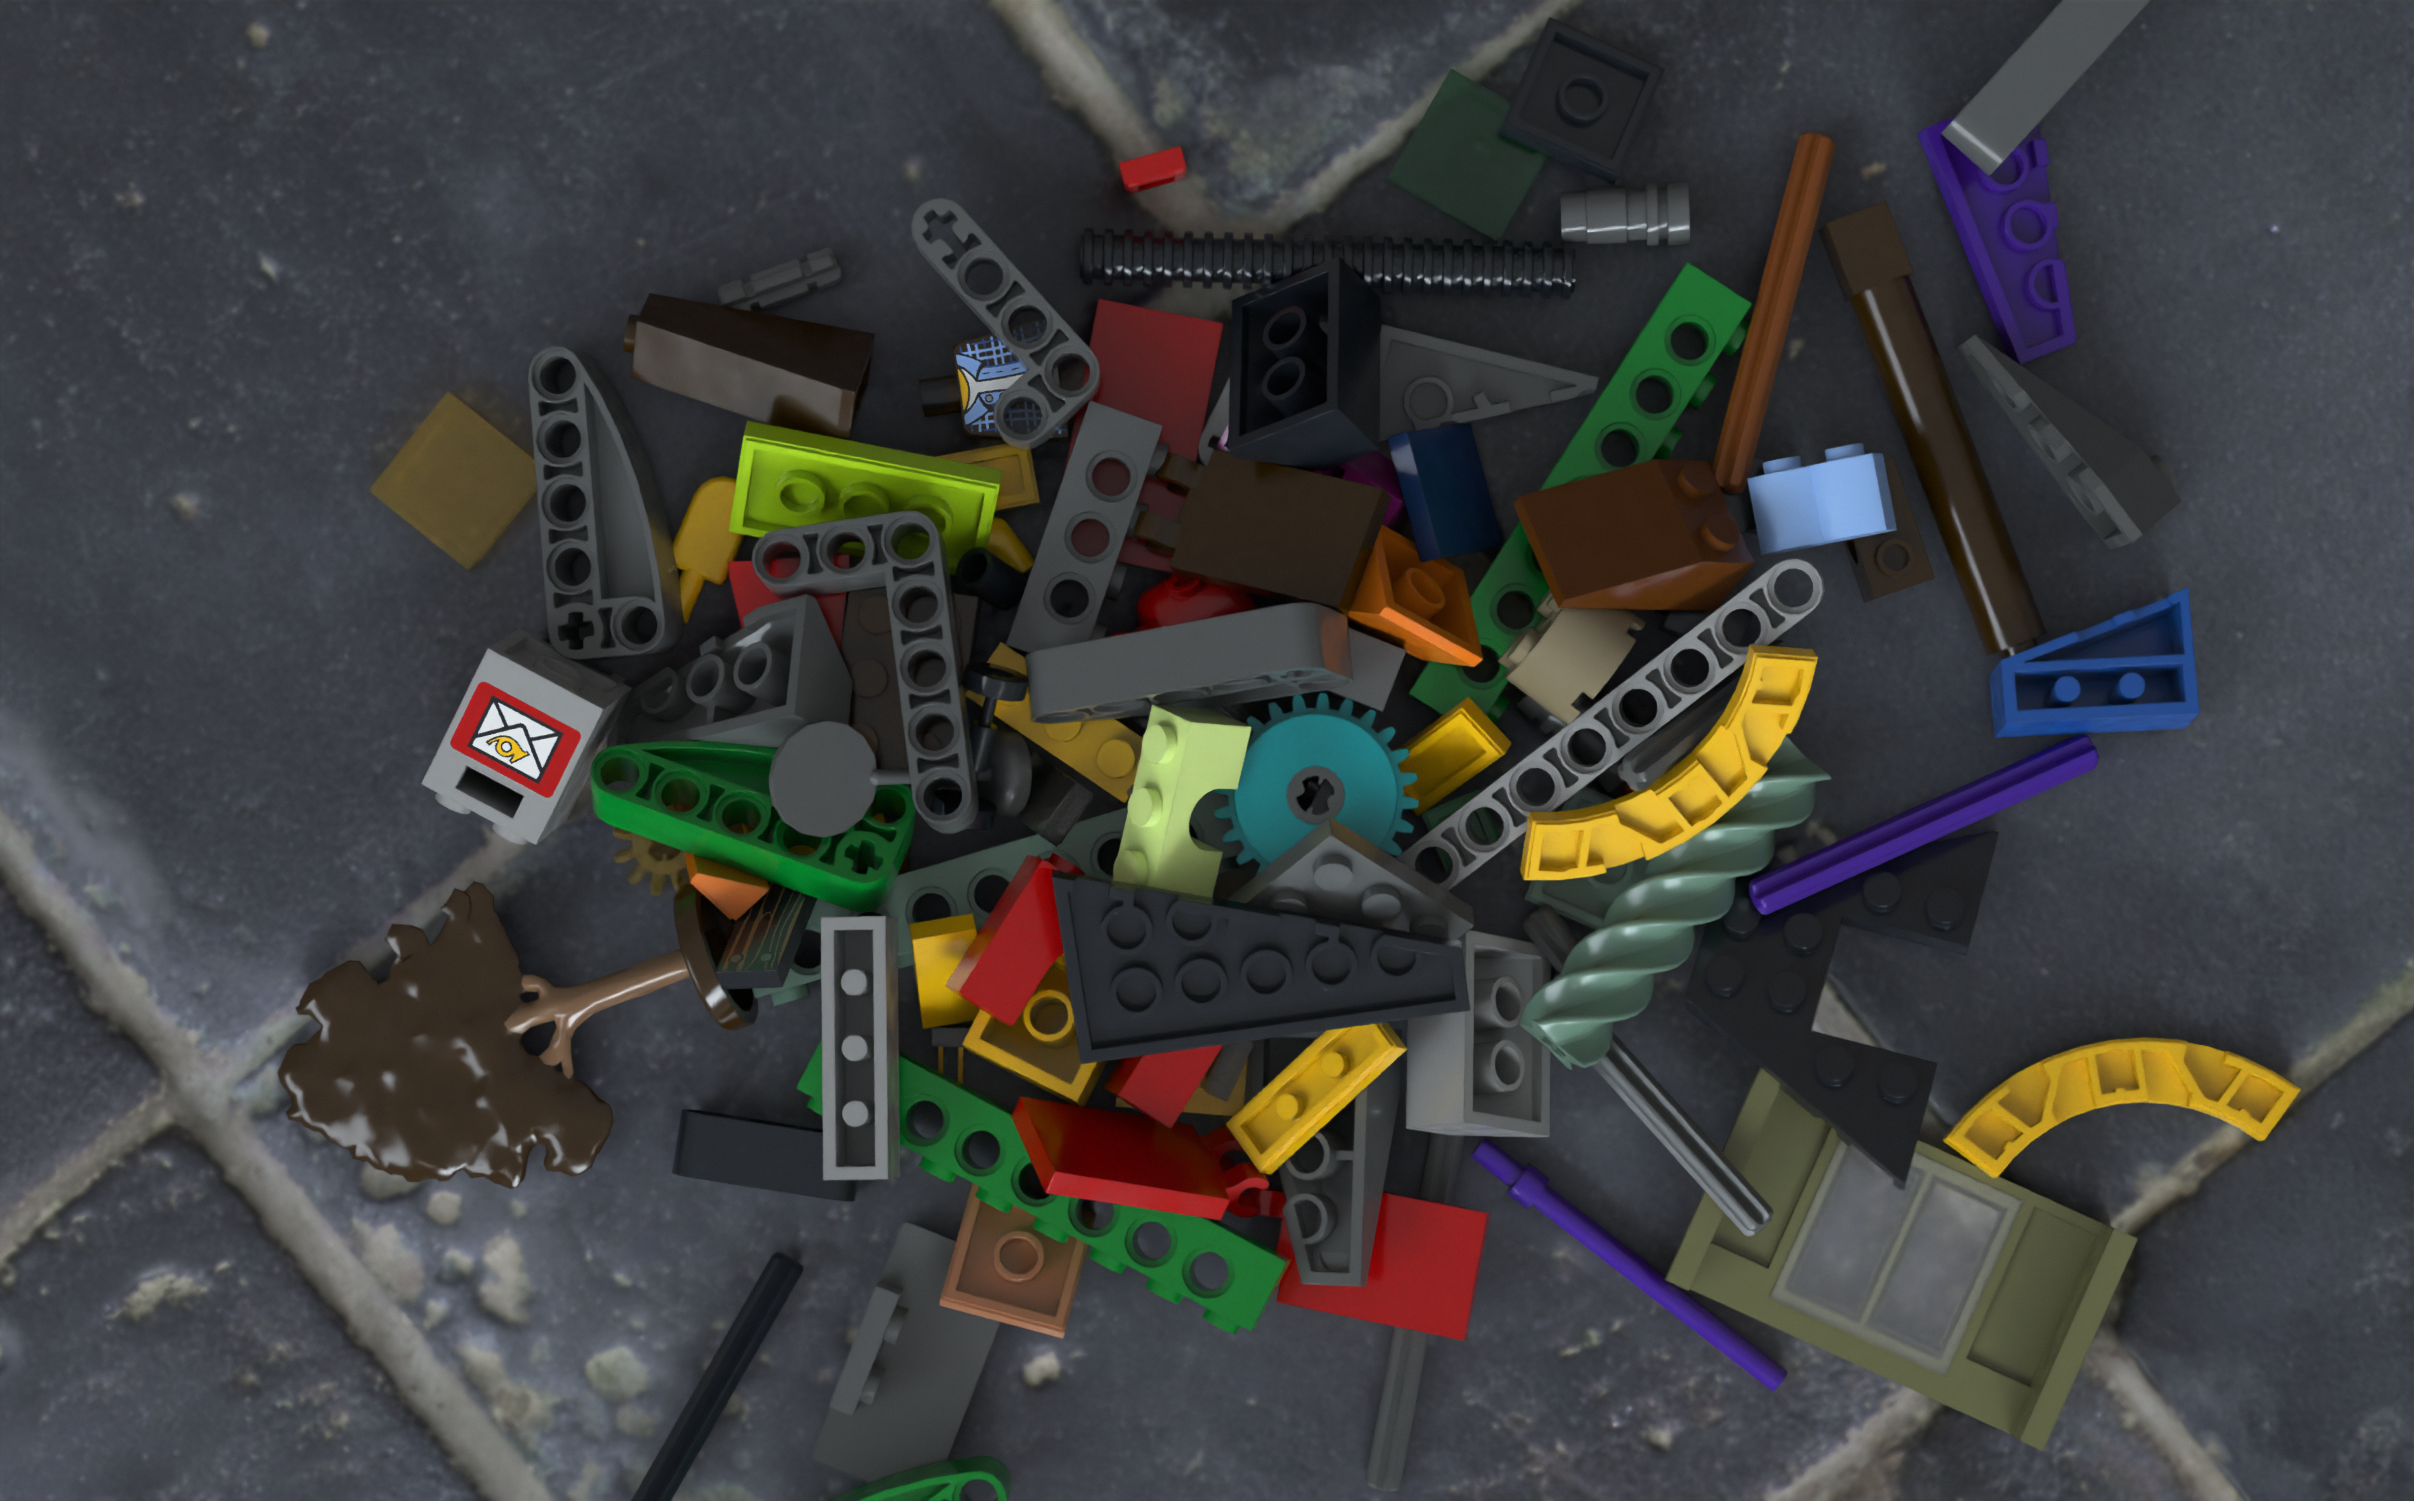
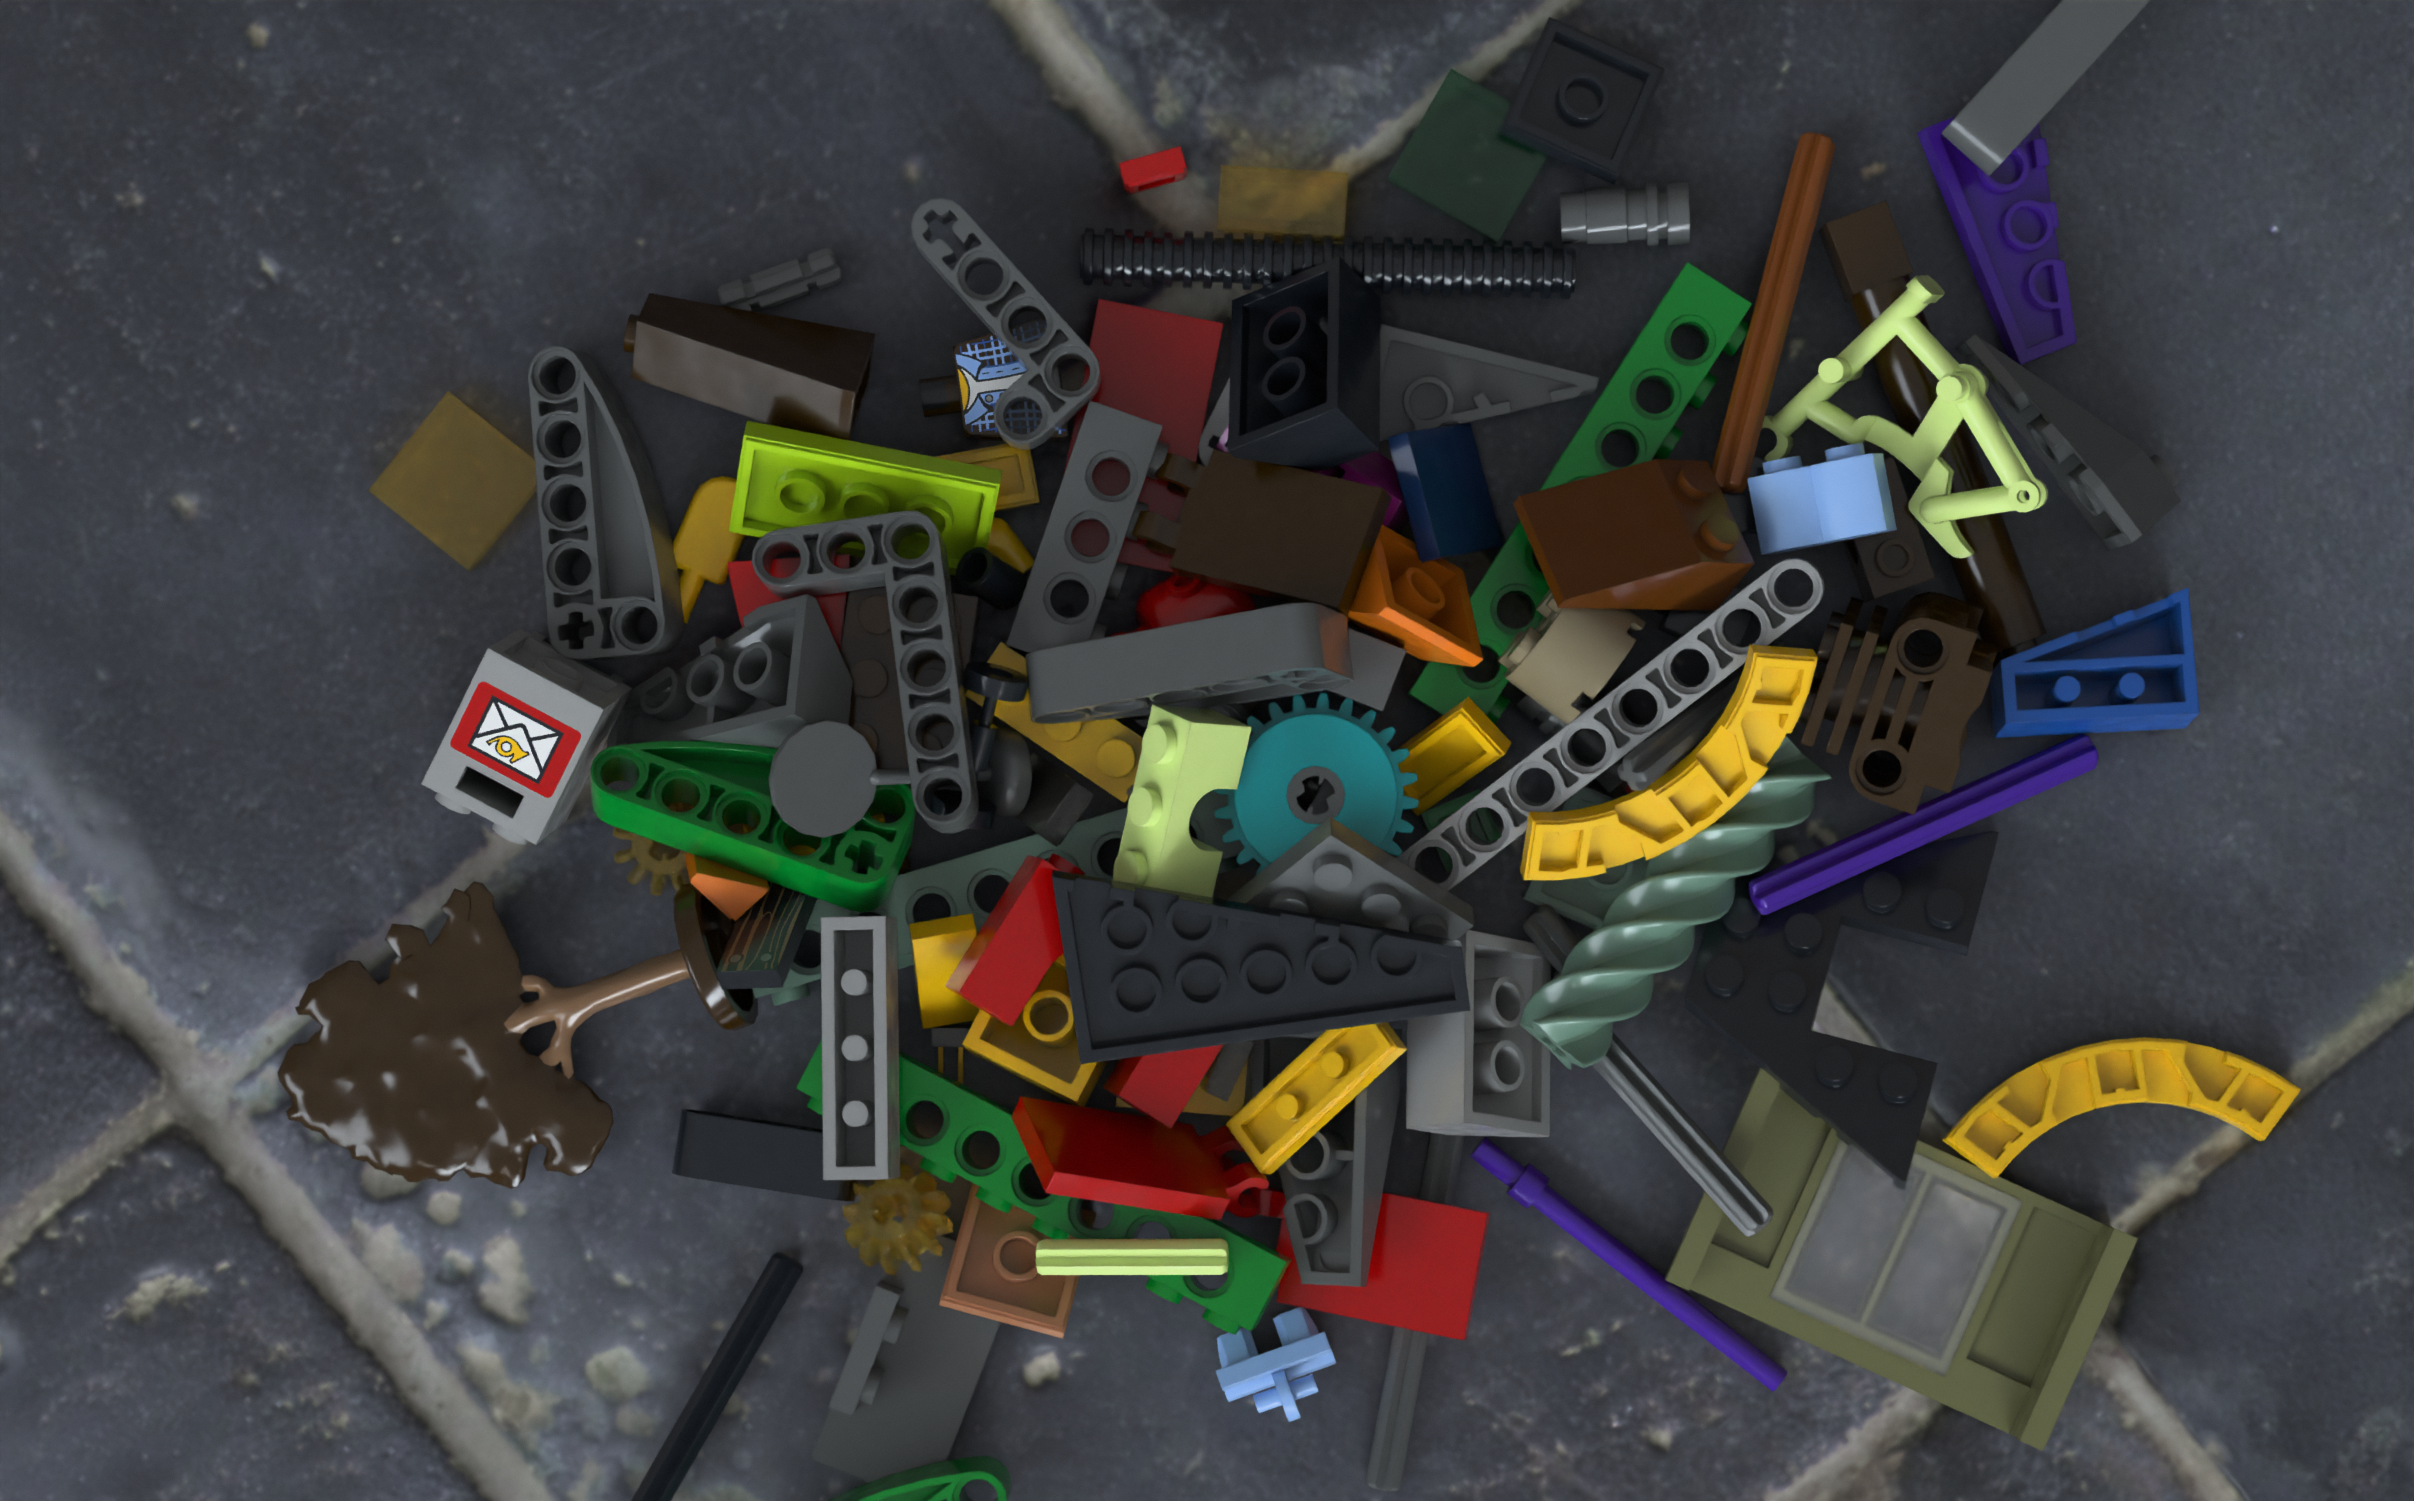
none -> clear yellow gear [842,1162,953,1276]
none -> yellowish green axle [1035,1239,1229,1275]
none -> light blue hips [1216,1307,1336,1422]
none -> clear yellow tile [1217,165,1348,239]
none -> yellowish green piece [1761,275,2048,558]
none -> dark brown piece [1798,592,1998,815]

